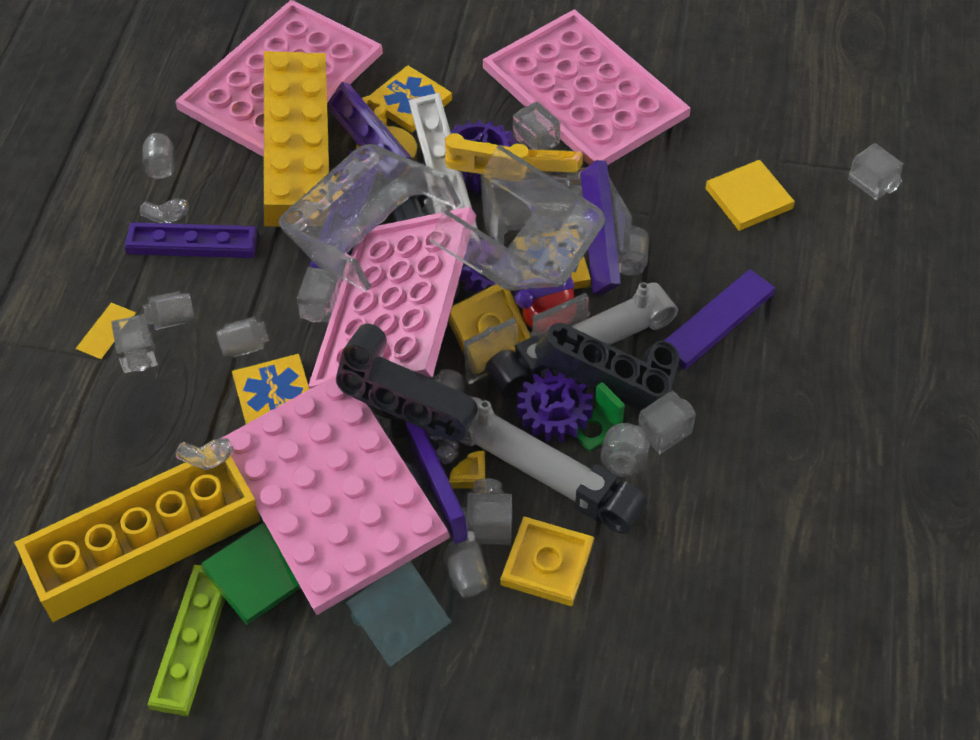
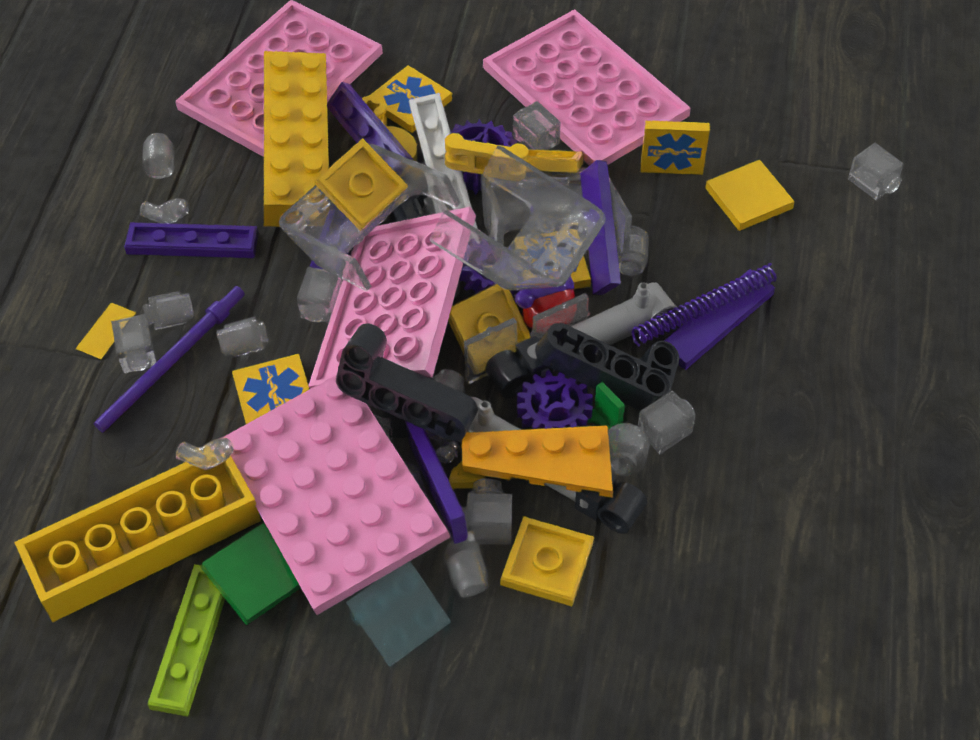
none -> dark purple bar [93,286,245,433]
none -> yellow tile [314,138,408,231]
none -> light orange wing [462,426,613,498]
none -> dark purple piece [632,263,777,346]
none -> yellow tile [641,120,710,175]

